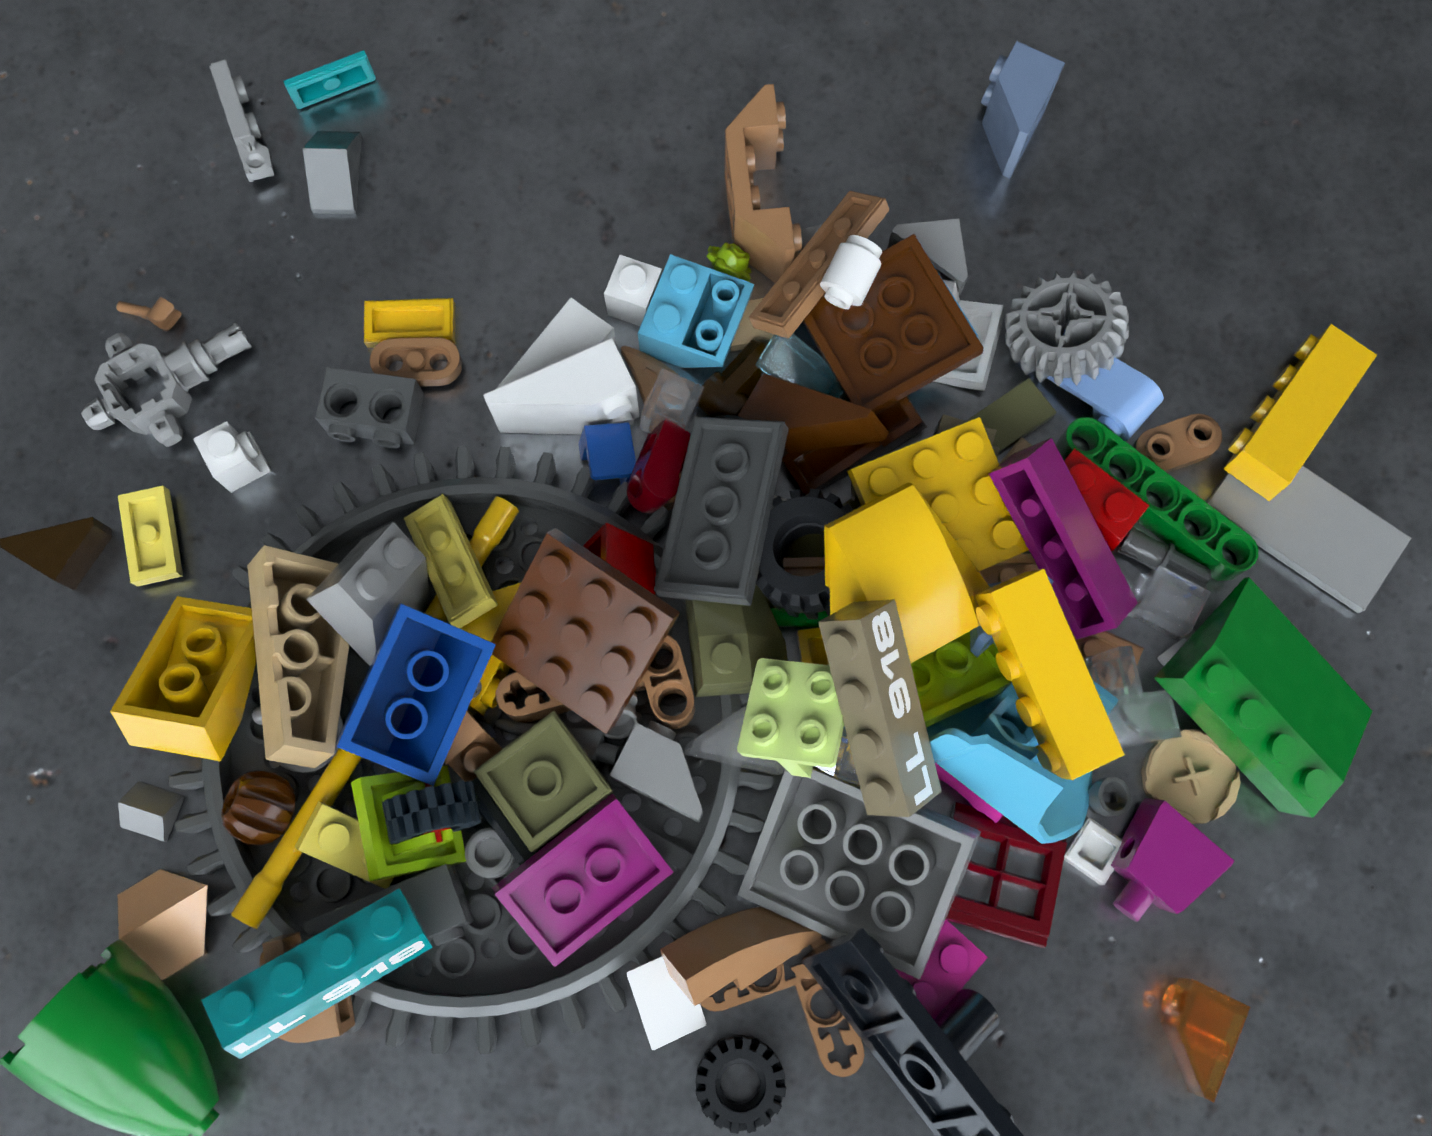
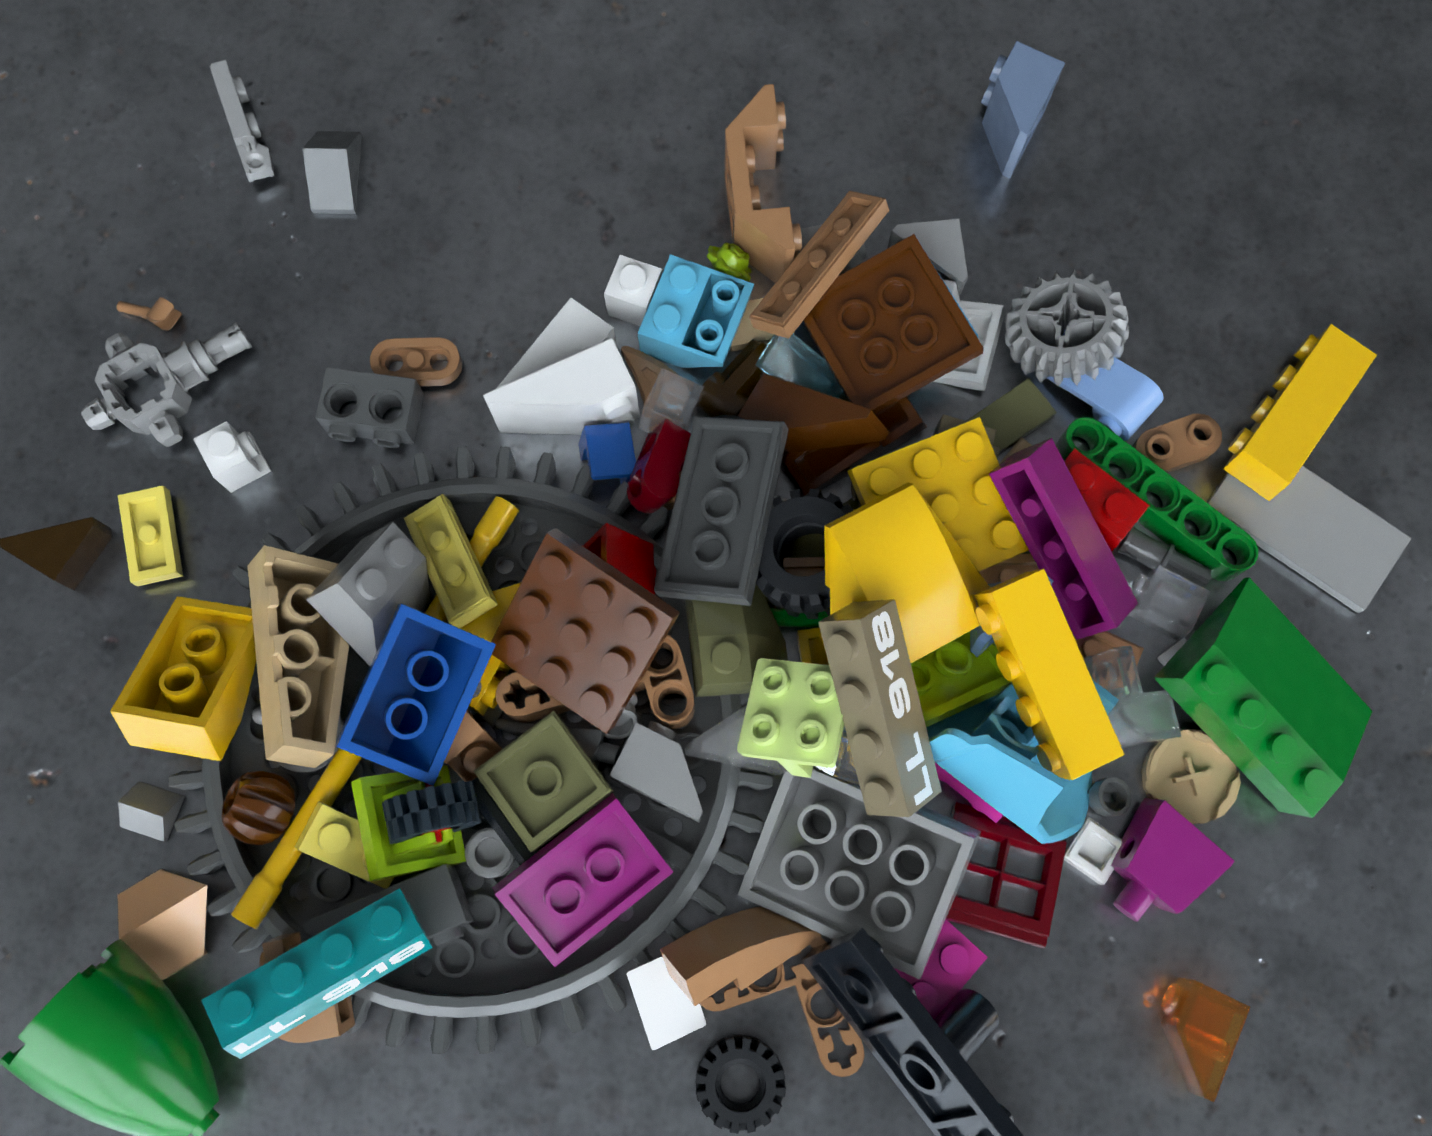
teal slope [283,50,376,109] -> none
yellow tile [364,298,455,348] -> none
white brick [820,235,882,309] -> none

